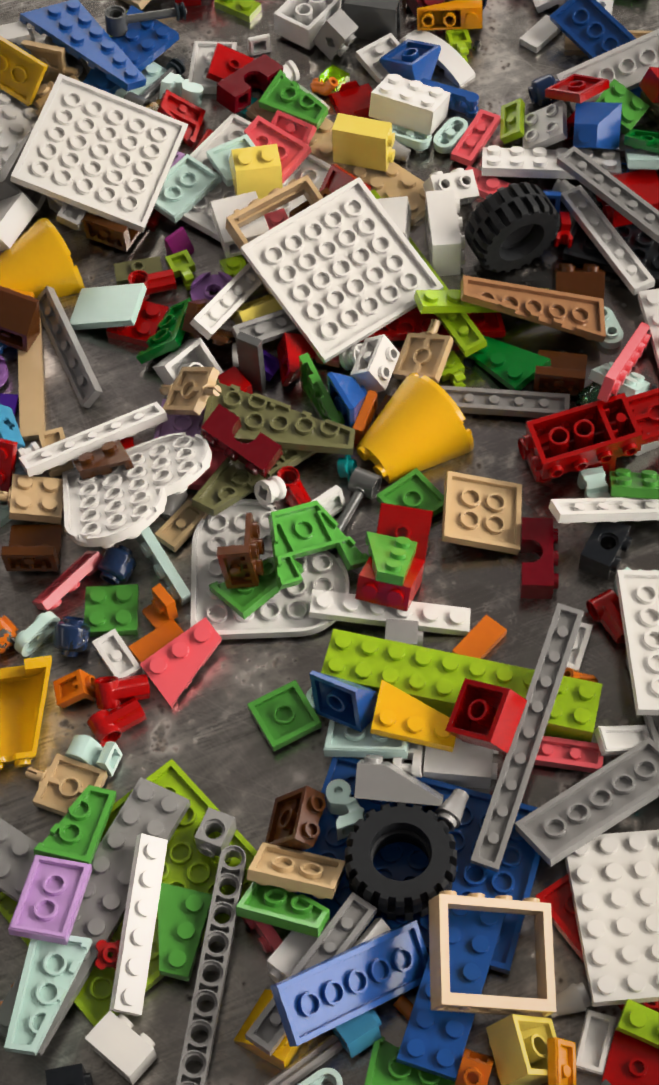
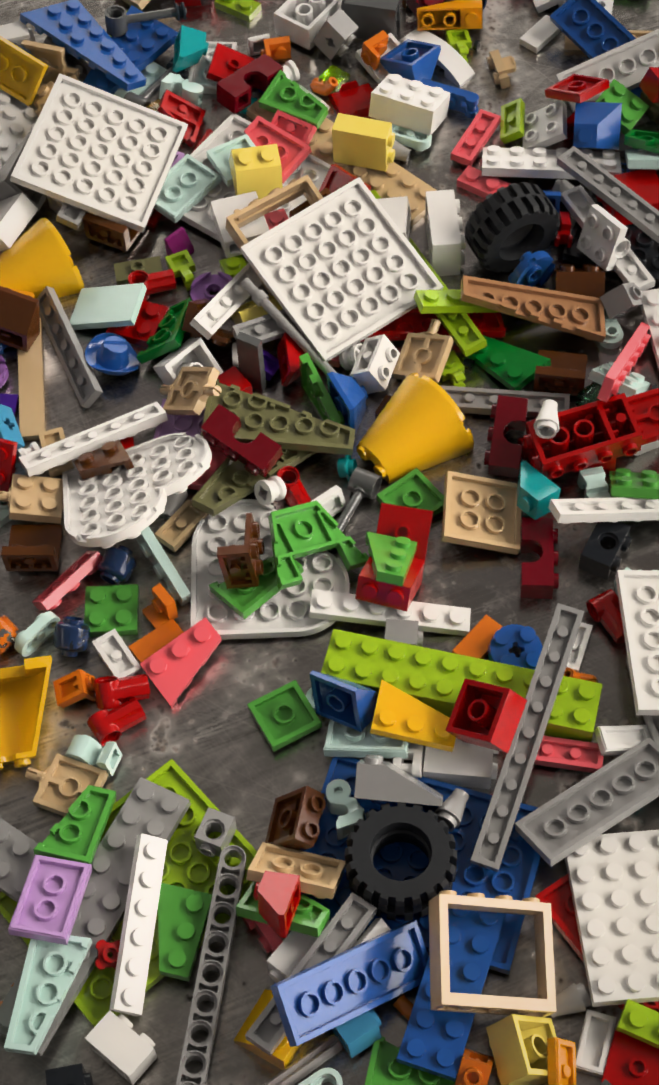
orange tile [353,390,378,444] -> none
white brick [423,168,480,205] -> none
light aqua plate [433,117,468,154] -> none
dark blue head [528,74,560,107] -> none
none -> blue hat [85,333,140,376]
none -> teal slope [172,25,209,72]
none -> light grey bar [241,277,337,376]
none -> slope [254,871,301,938]
none -> orange bracket [260,36,291,60]
none -> orange bracket [361,30,389,70]
none -> dark red arch [484,395,529,478]
none -> tan piece [486,49,517,90]
none -> blue plate [488,624,543,670]
none -> blue plate [508,251,555,287]
none -> teal slope [517,461,561,520]
none -> white cone [533,399,560,439]
none -> white plate [576,204,631,271]
none -> light grey brick [600,283,643,319]

